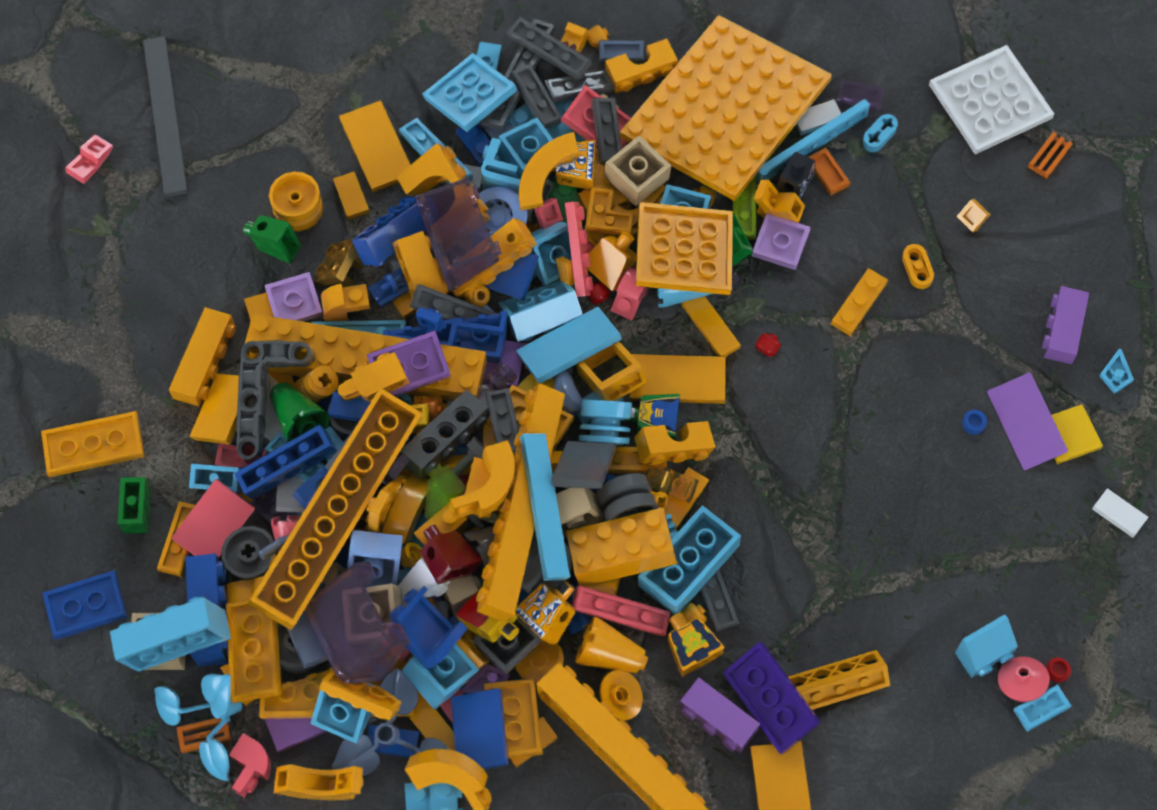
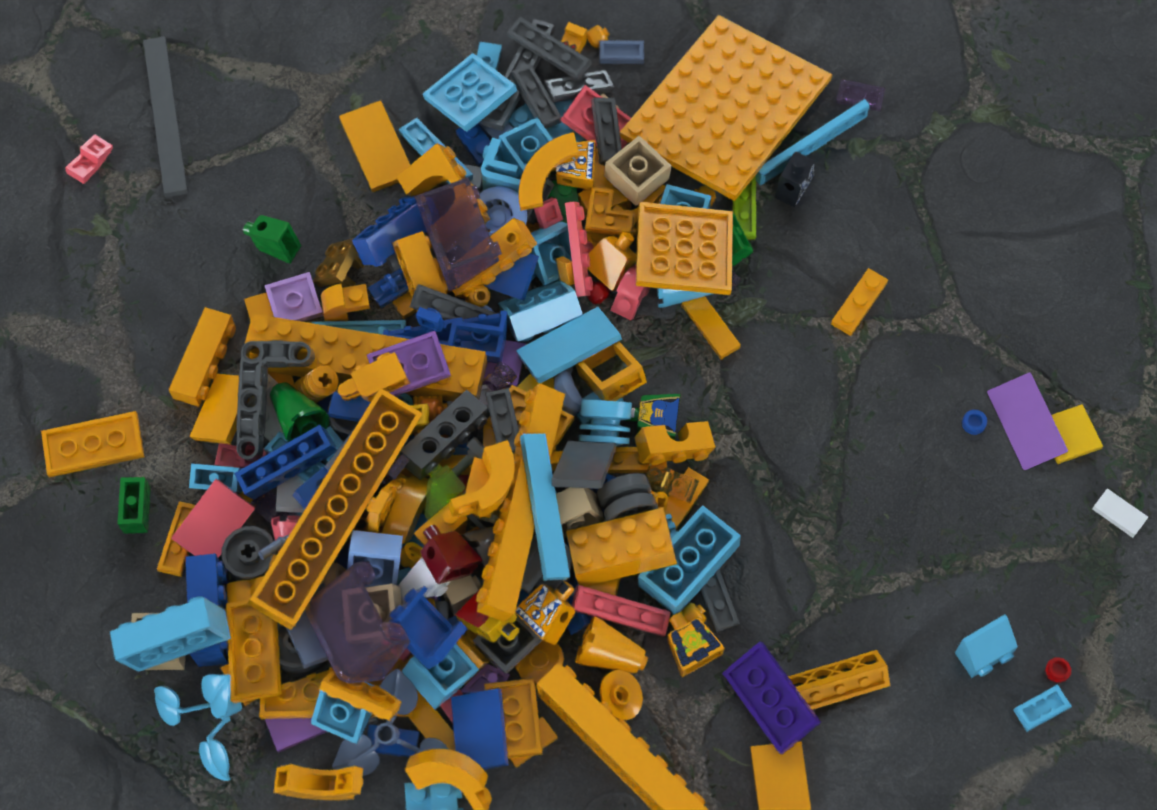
blue tile [42,570,128,640] -> none
orange tile [176,718,232,754] -> none
coral brick [229,733,271,798] -> none
light orange wheel [269,171,324,231] -> none
light orange tile [333,171,370,220] -> none
light orange arch [605,39,678,94] -> none
light orange tile [629,354,726,404] -> none
medium lavender brick [679,678,760,753] -> none
lavender plate [752,213,811,270] -> none
light orange brick [754,180,805,223] -> none
red piece [755,333,781,357] -> none
white tile [796,100,841,135] -> none
orange tile [808,148,850,196] -> none
medium azure beam [862,114,898,152] -> none
light orange plate [902,244,934,289] -> none
white plate [929,45,1054,154] -> none
light orange plate [956,199,991,232] -> none
coral dish [998,657,1049,702] -> none
orange tile [1028,131,1073,179] -> none
medium lavender brick [1042,286,1089,365] -> none
medium azure piece [1099,349,1134,394] -> none

